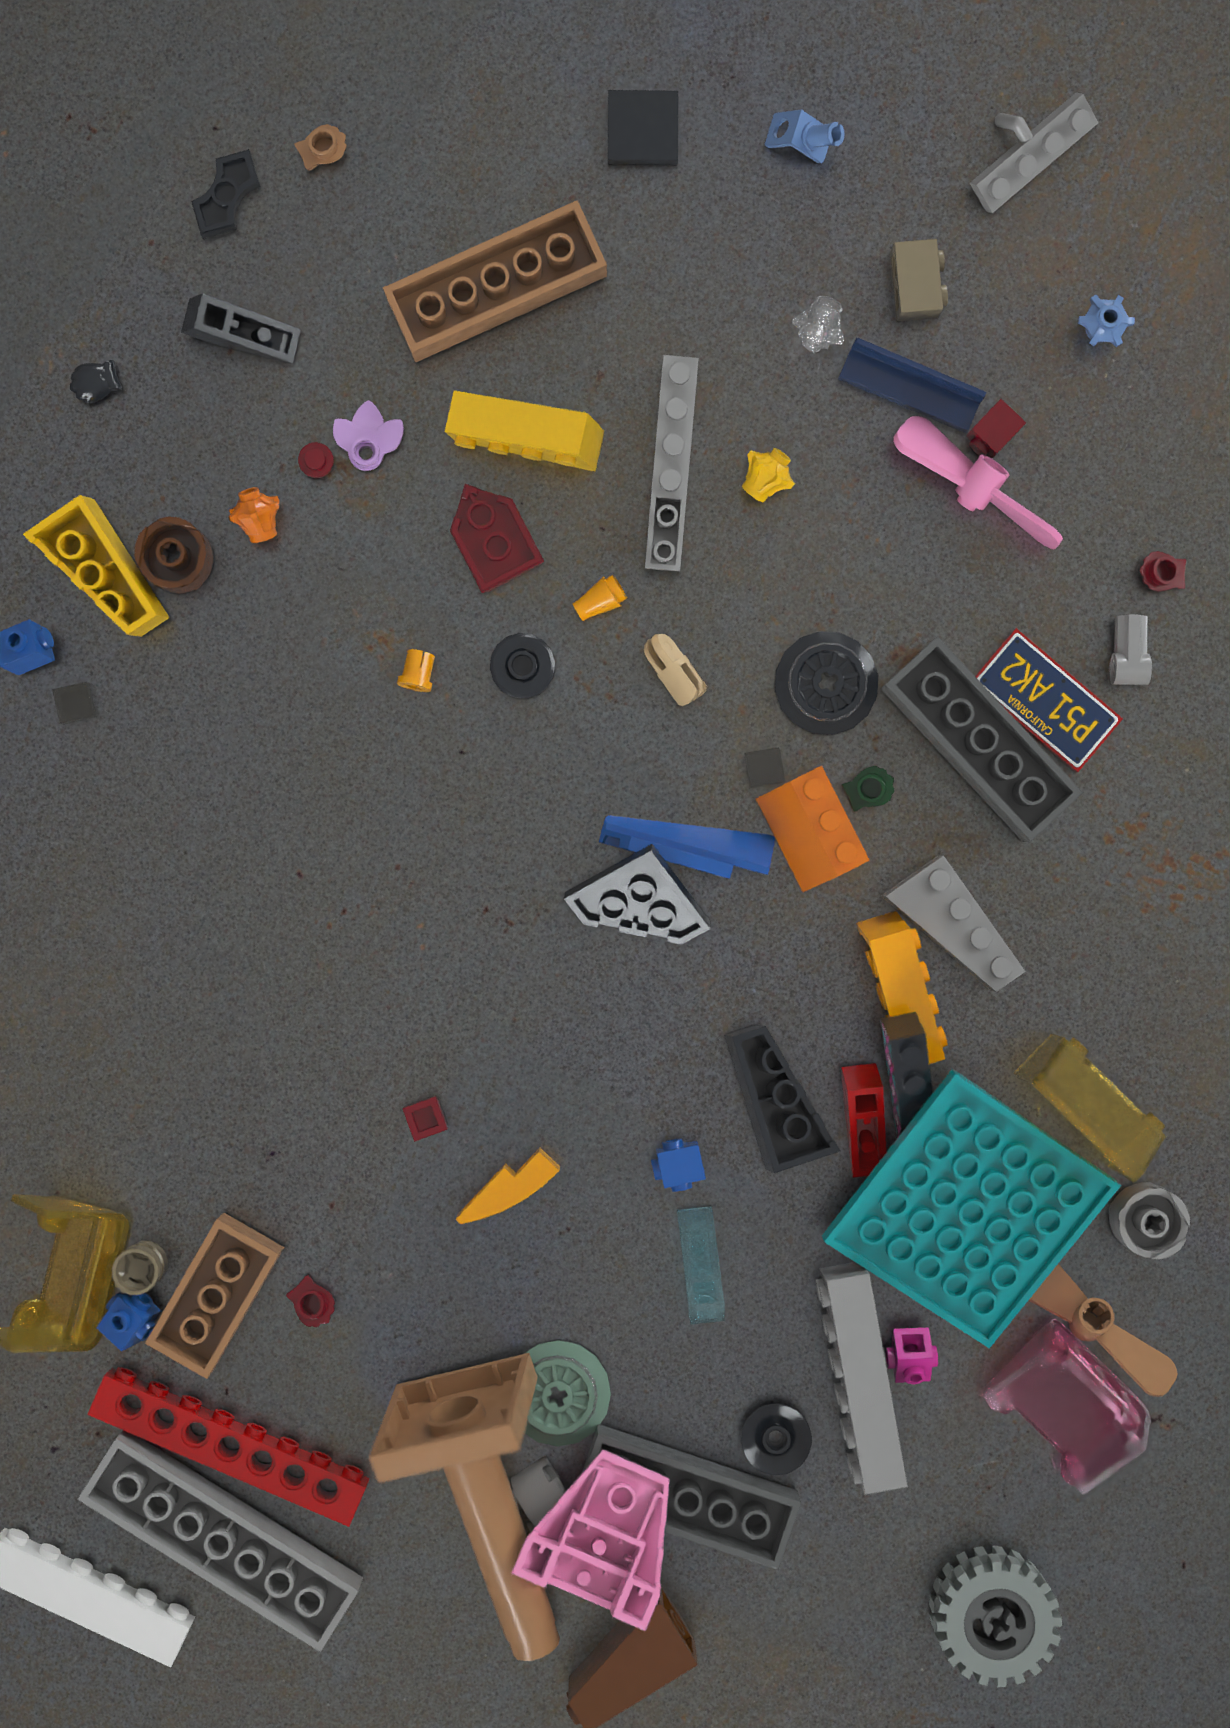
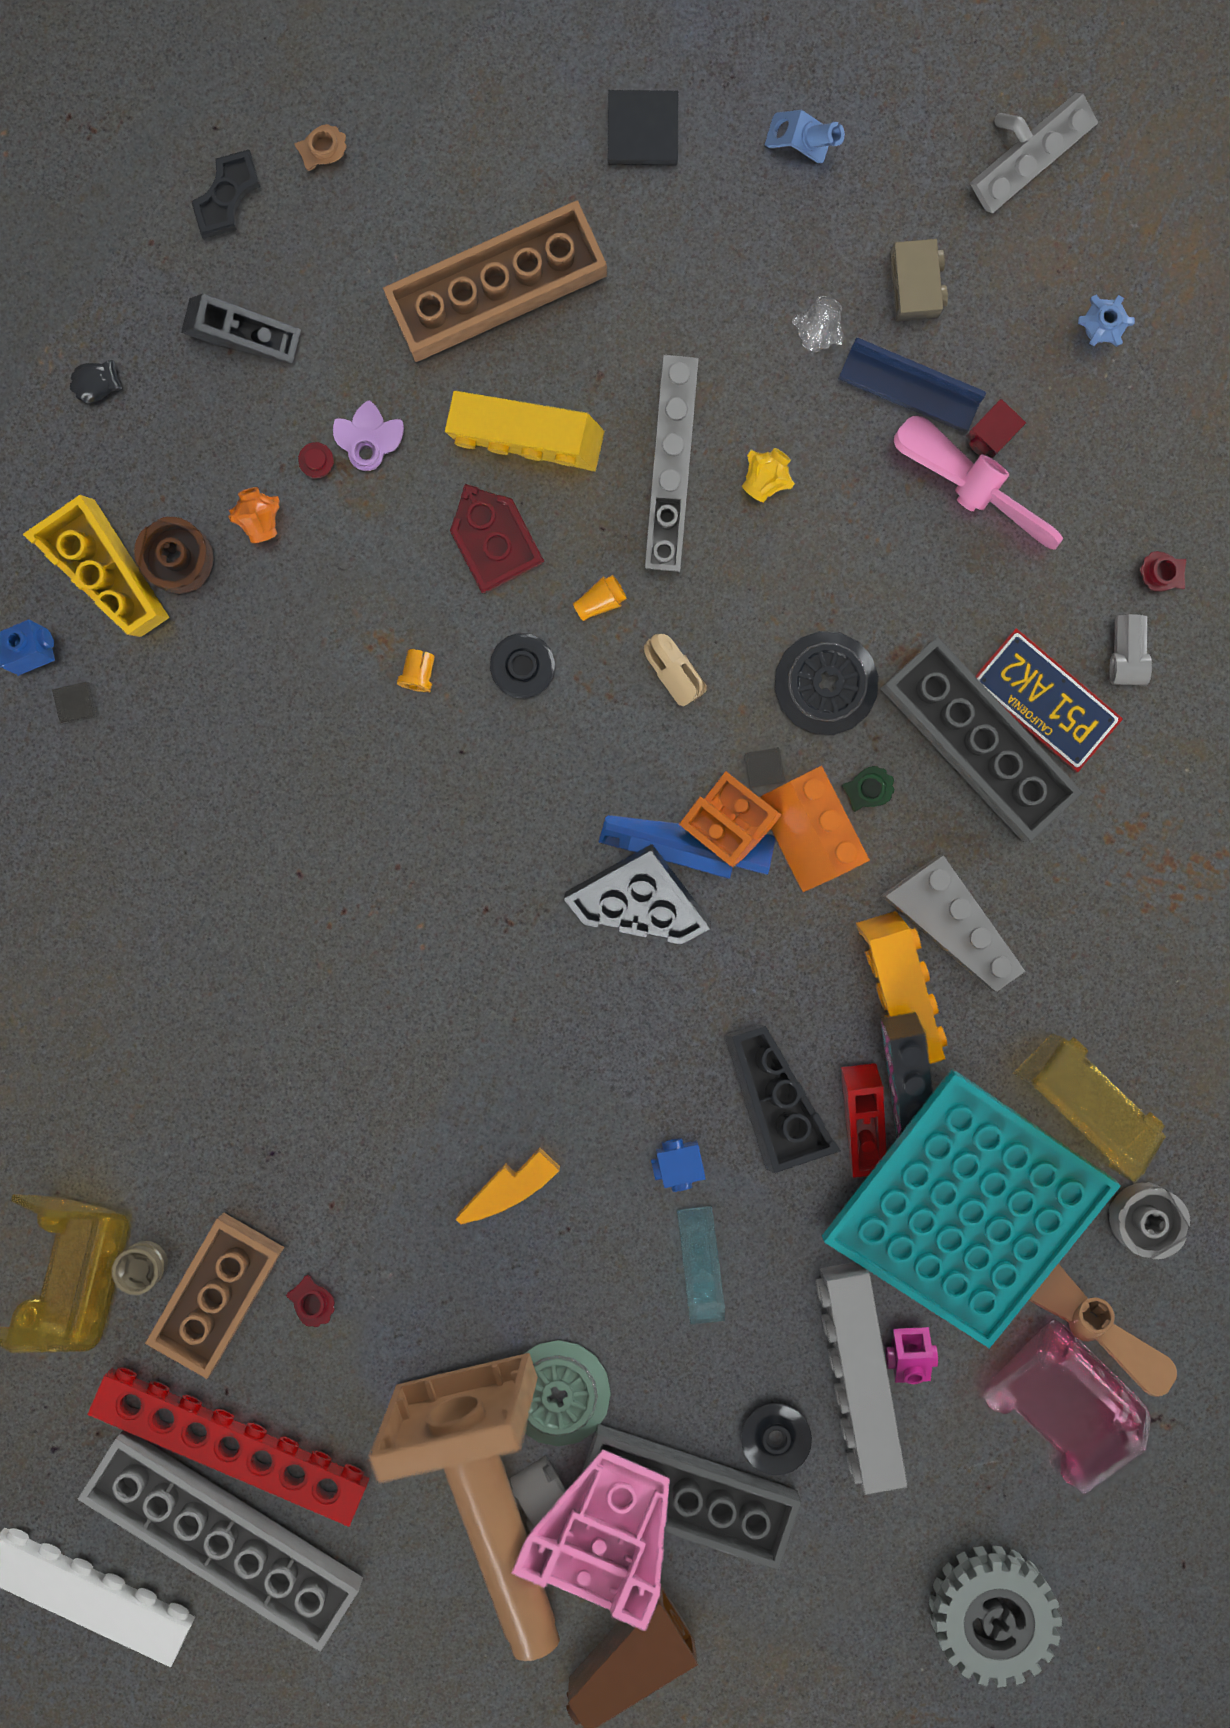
blue brick [96,1292,162,1351] -> none
dark red plate [402,1095,448,1142] -> none
none -> orange slope [679,771,782,867]

